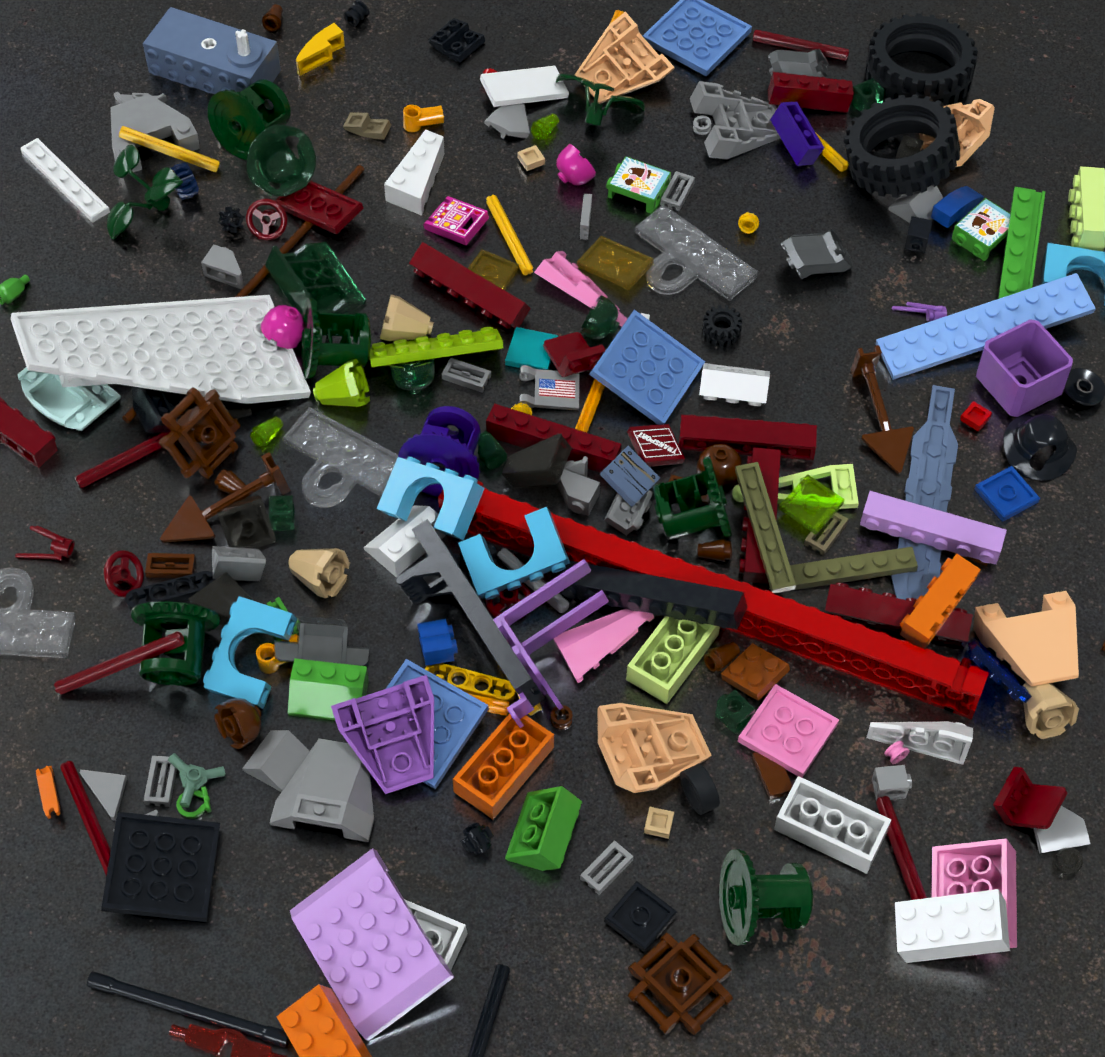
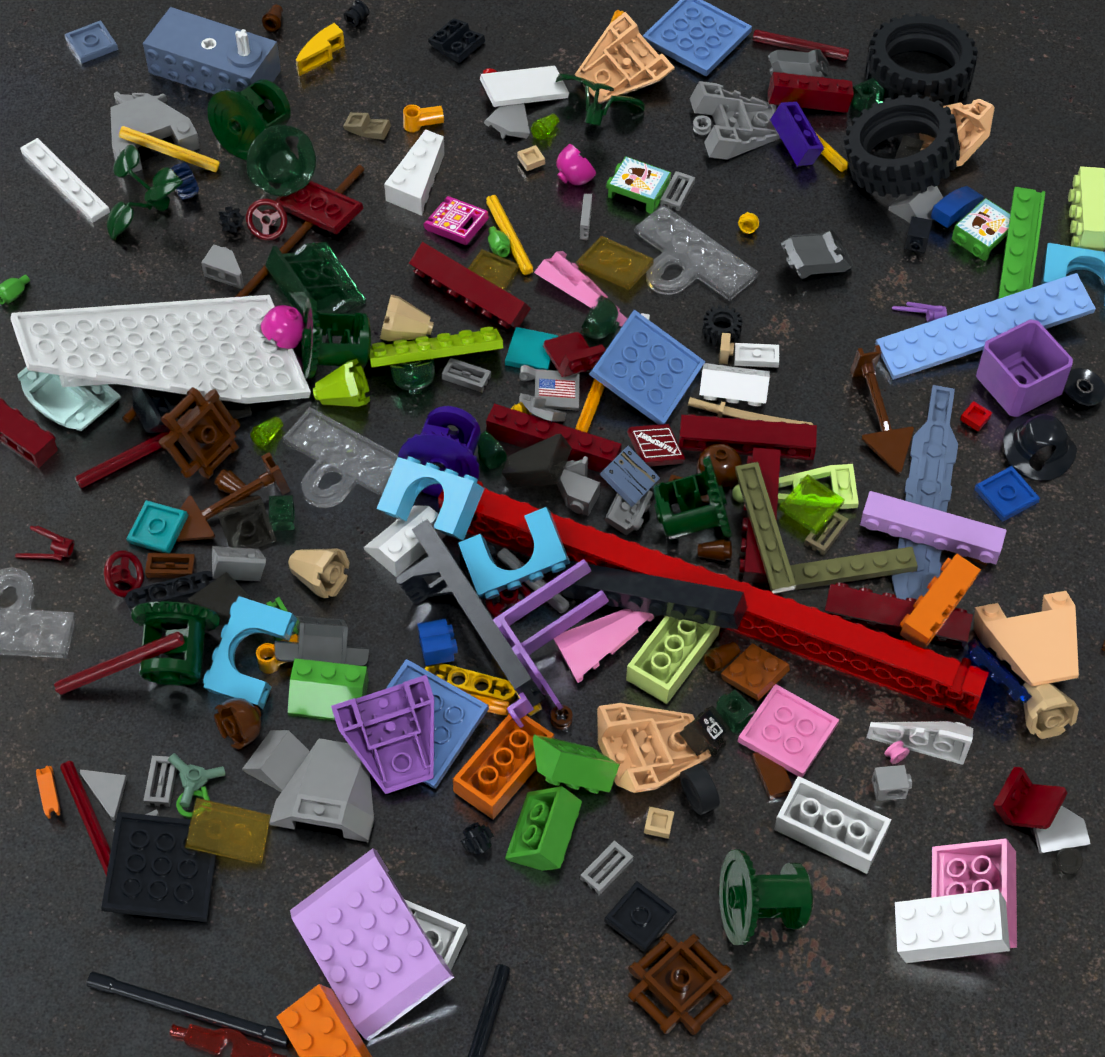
dark red axle [876,796,927,900] -> none
none -> sand blue tile [64,20,118,64]
none -> teal tile [126,500,189,553]
none -> clear yellow tile [185,798,271,864]
none -> bright green plant [488,226,511,257]
none -> light grey slope [519,393,566,421]
none -> bright green slope [533,734,620,794]
none -> clear smoke piece [680,706,730,756]
none -> tan sword [688,397,813,425]
none -> tan plate [719,333,734,364]
none -> white plate [734,343,779,368]

